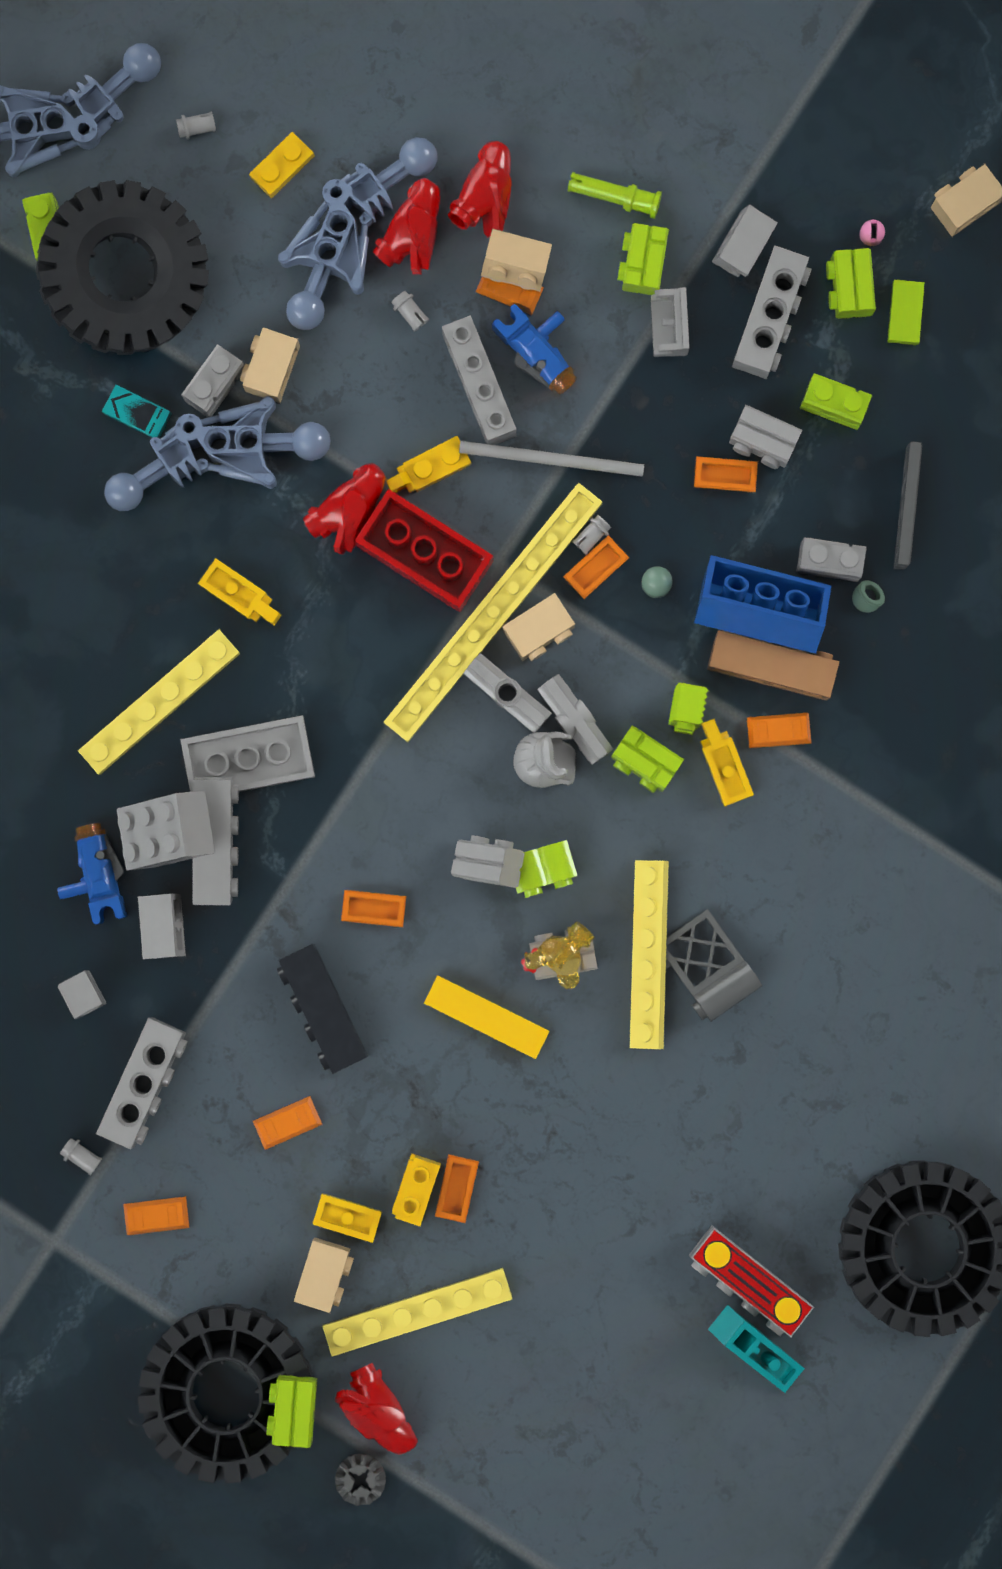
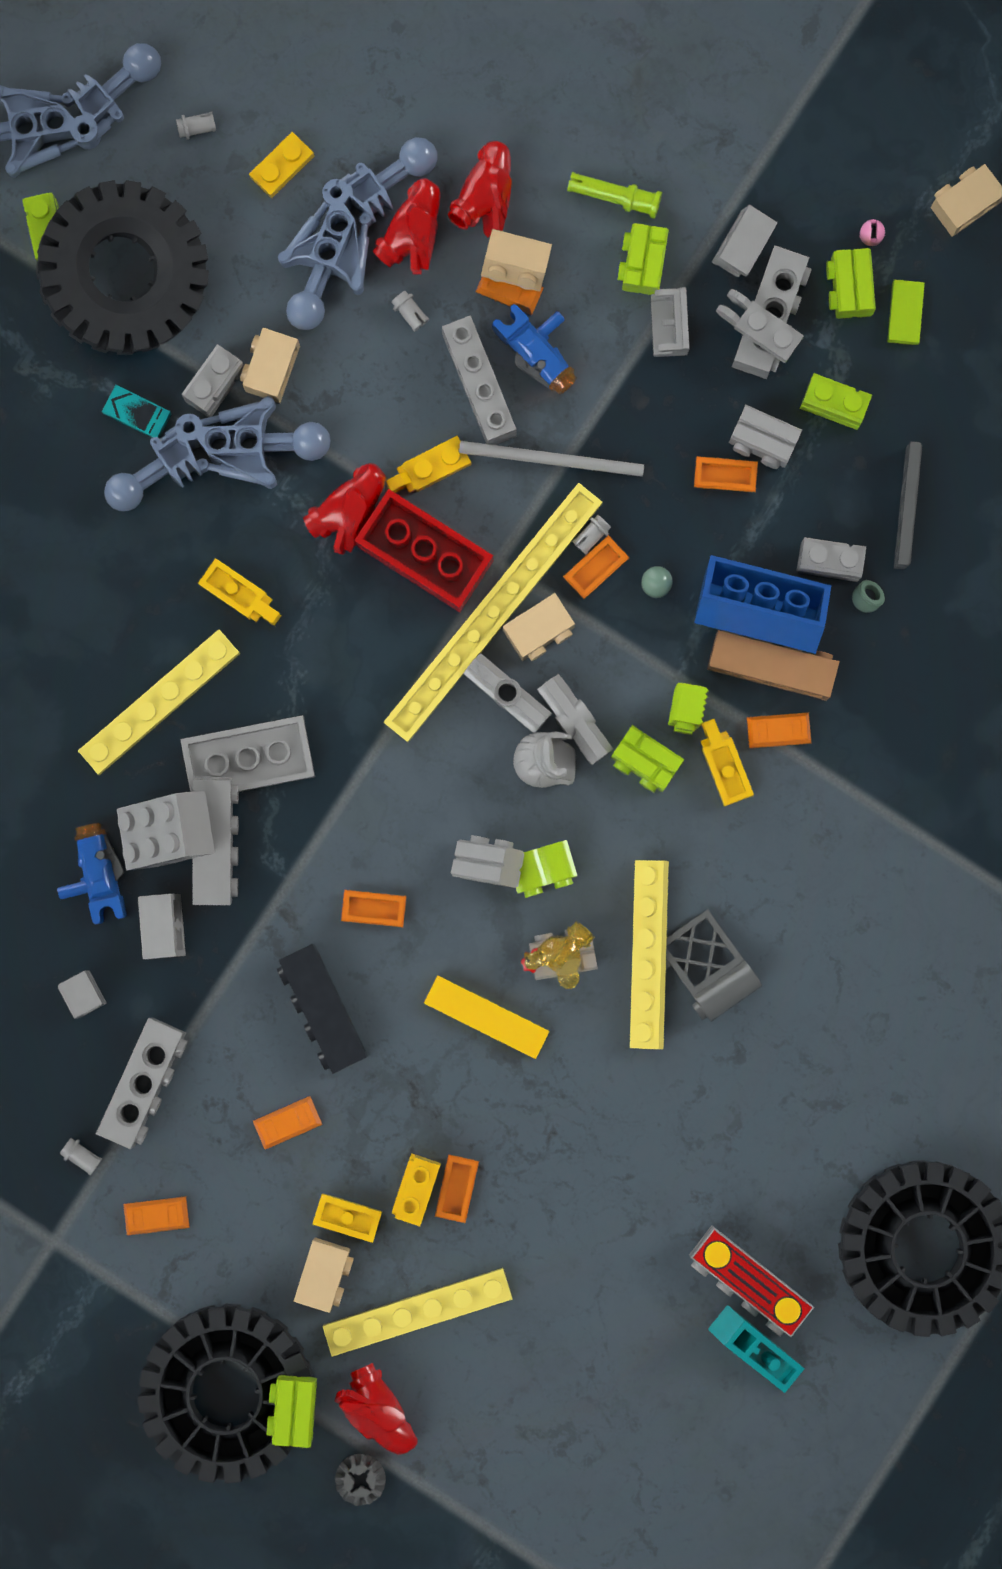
none -> light grey hinge [716,289,804,363]

